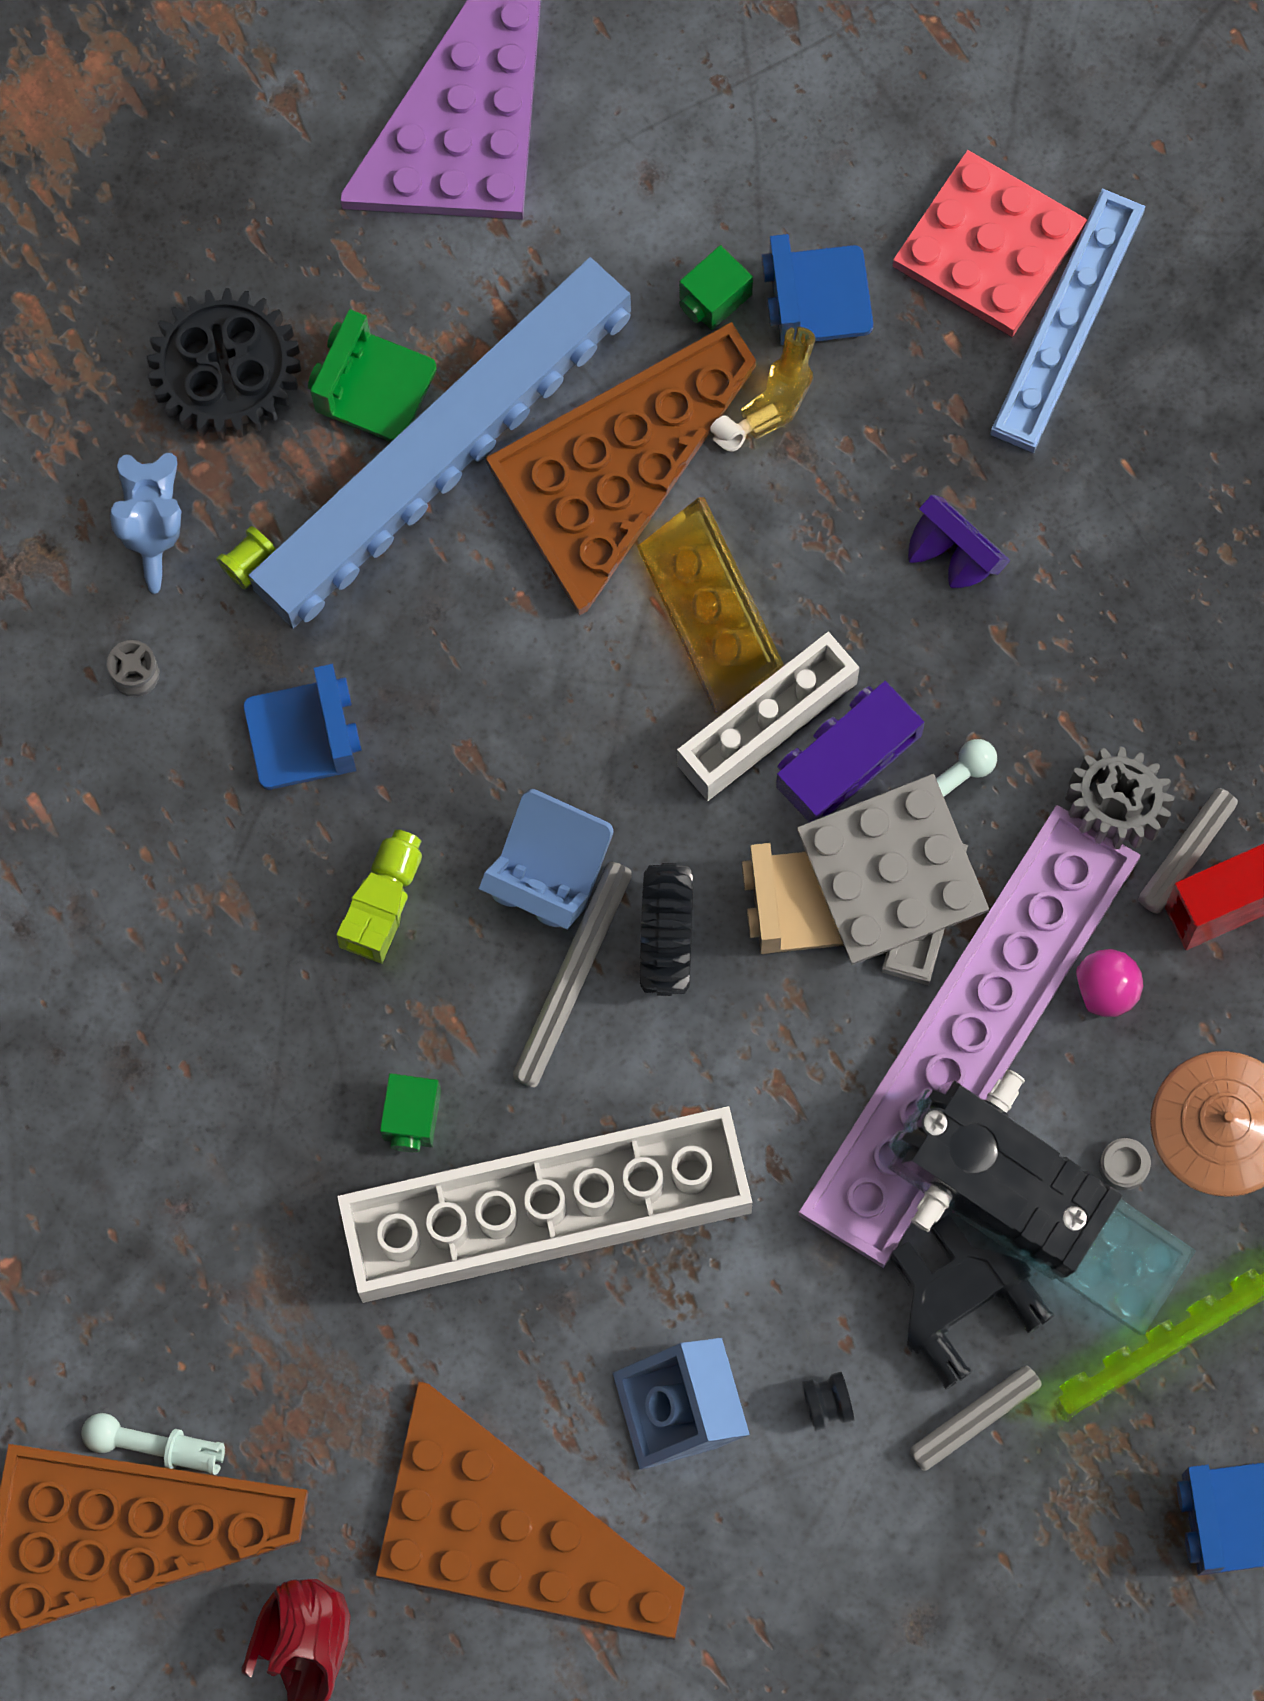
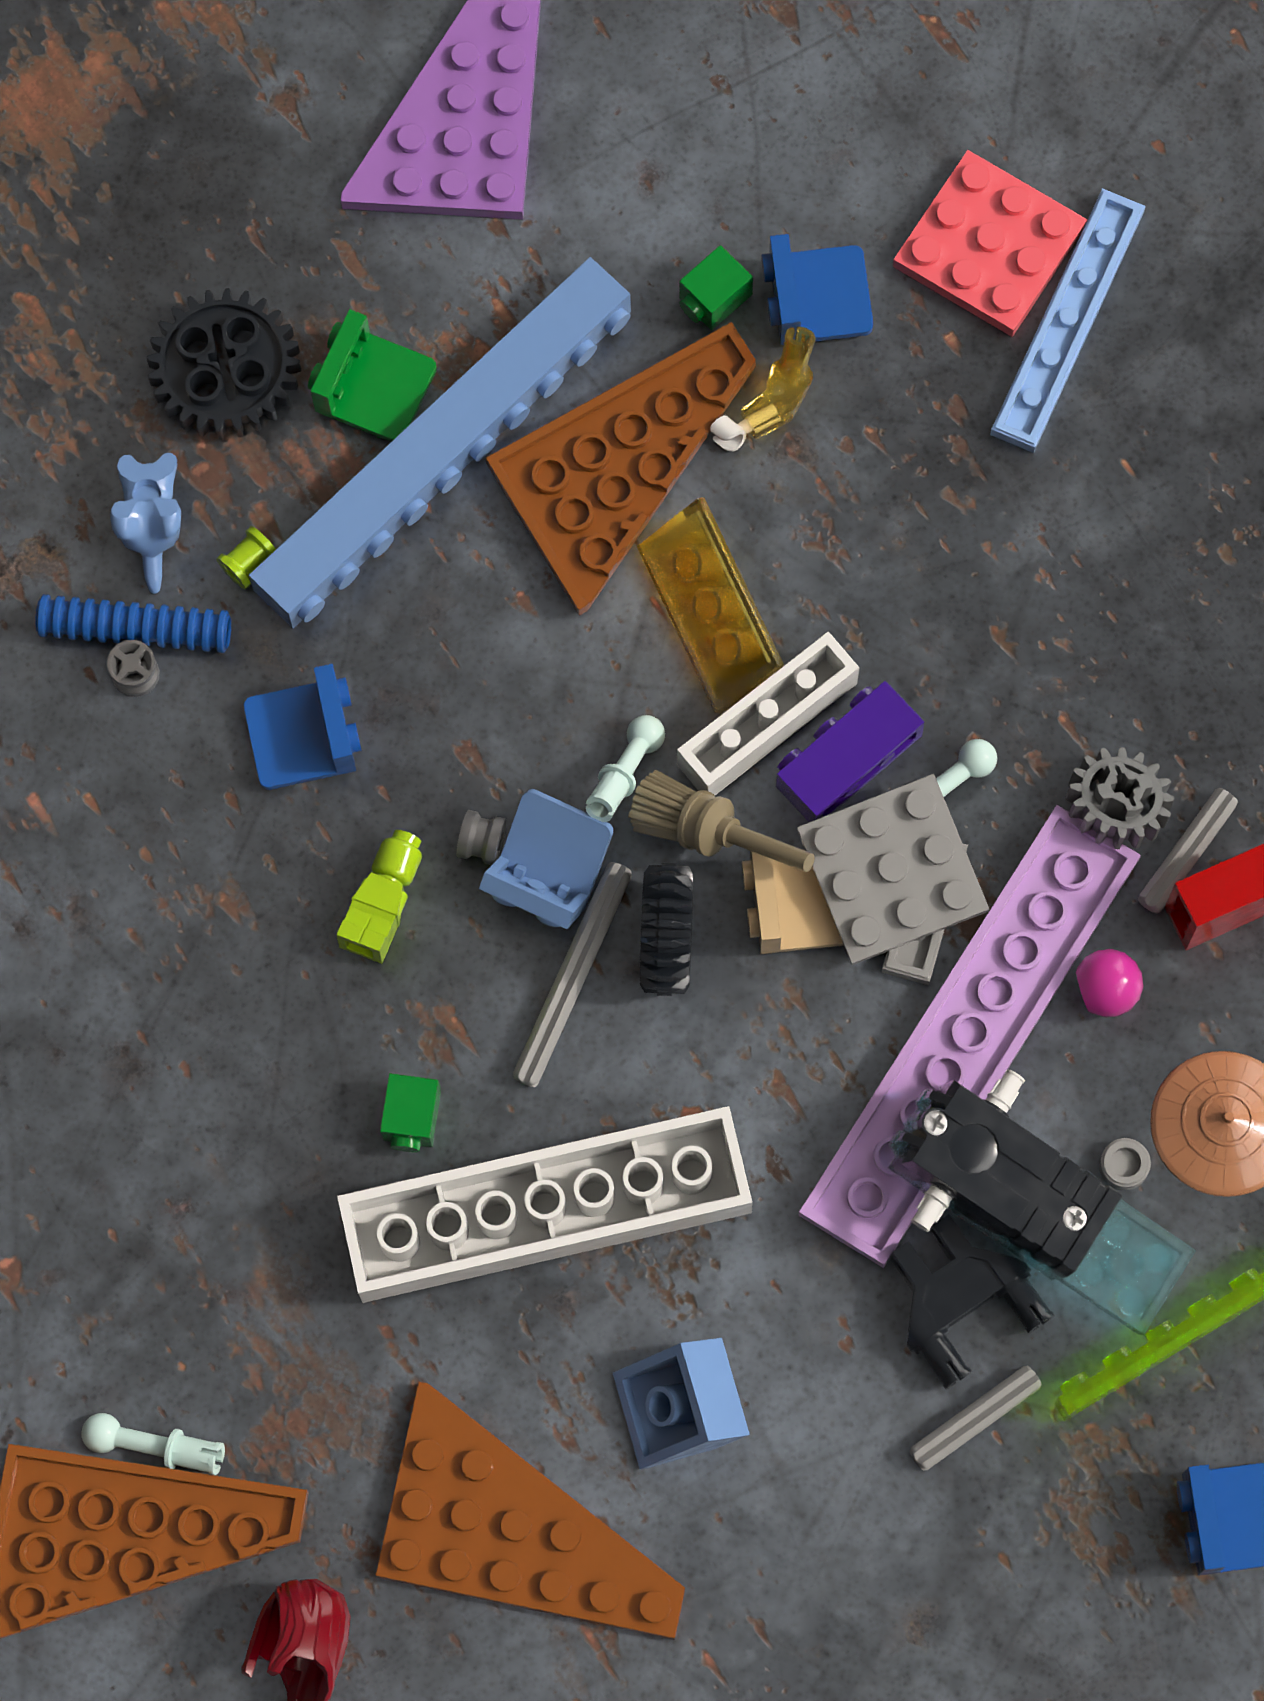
black wheel [802,1372,854,1431] -> none
dark purple tile [908,495,1011,588] -> none
none -> blue piece [35,594,231,653]
none -> flat silver wheel [456,810,506,865]
none -> light aqua pin [586,715,665,822]
none -> dark tan piece [628,769,815,872]

